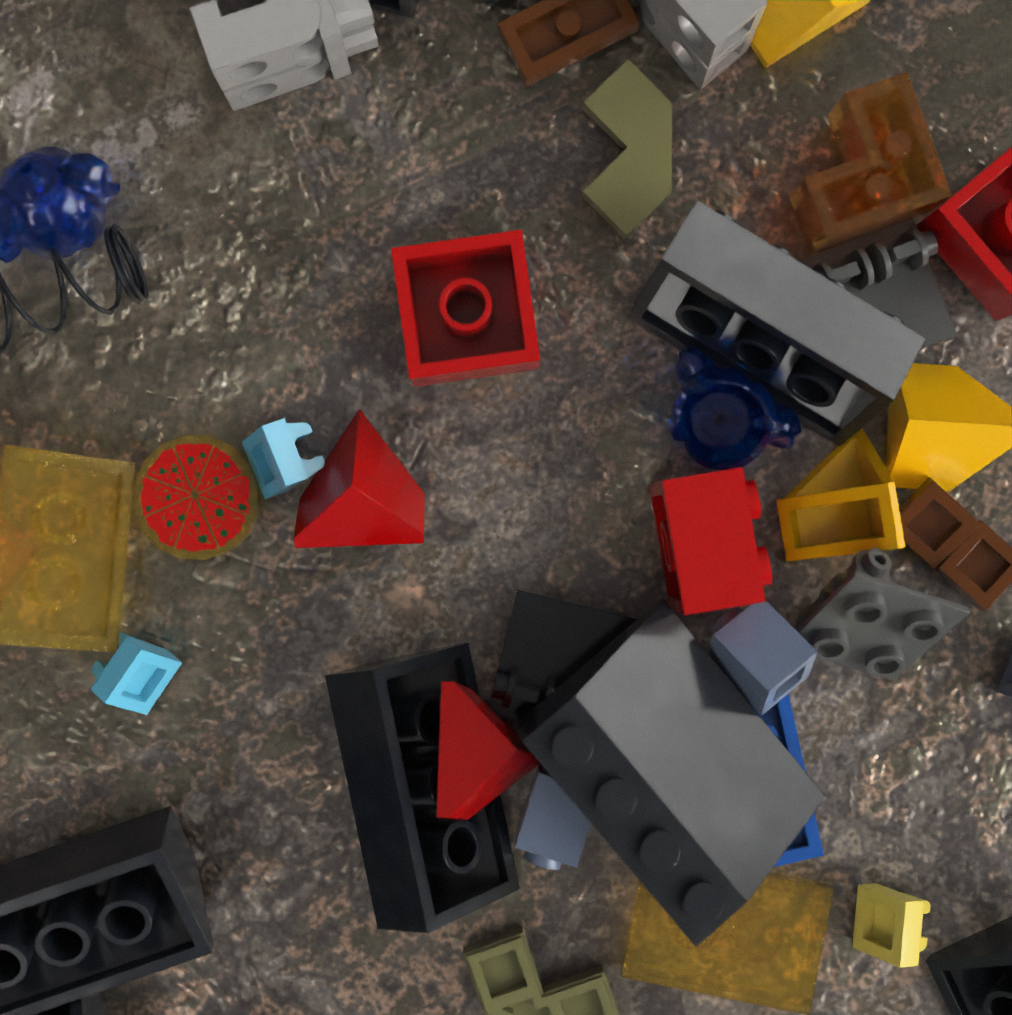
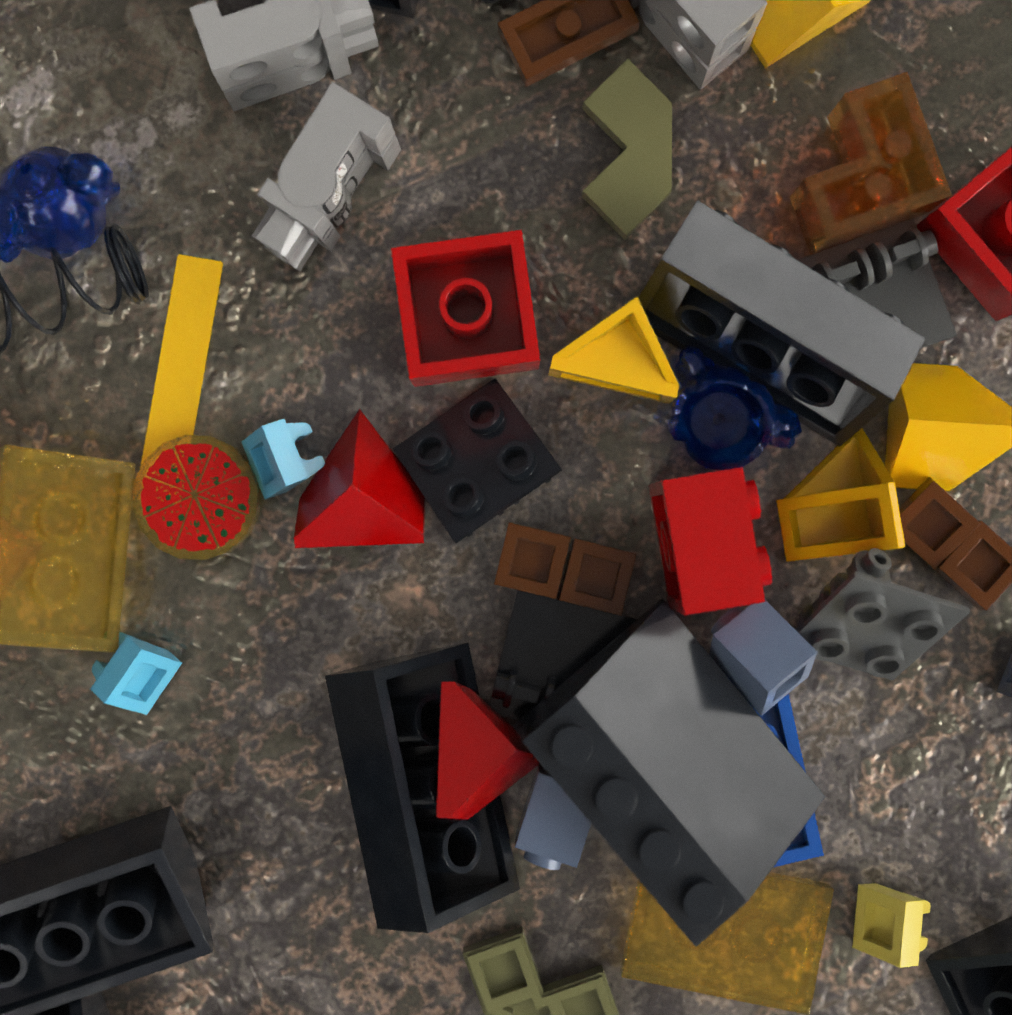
none -> yellow sticker [135,254,223,505]
none -> light grey hips [252,81,401,272]
none -> black hinge [393,378,562,544]
none -> reddish brown plate [494,522,571,599]
none -> yellow slope [548,297,680,404]
none -> reddish brown plate [559,538,637,616]

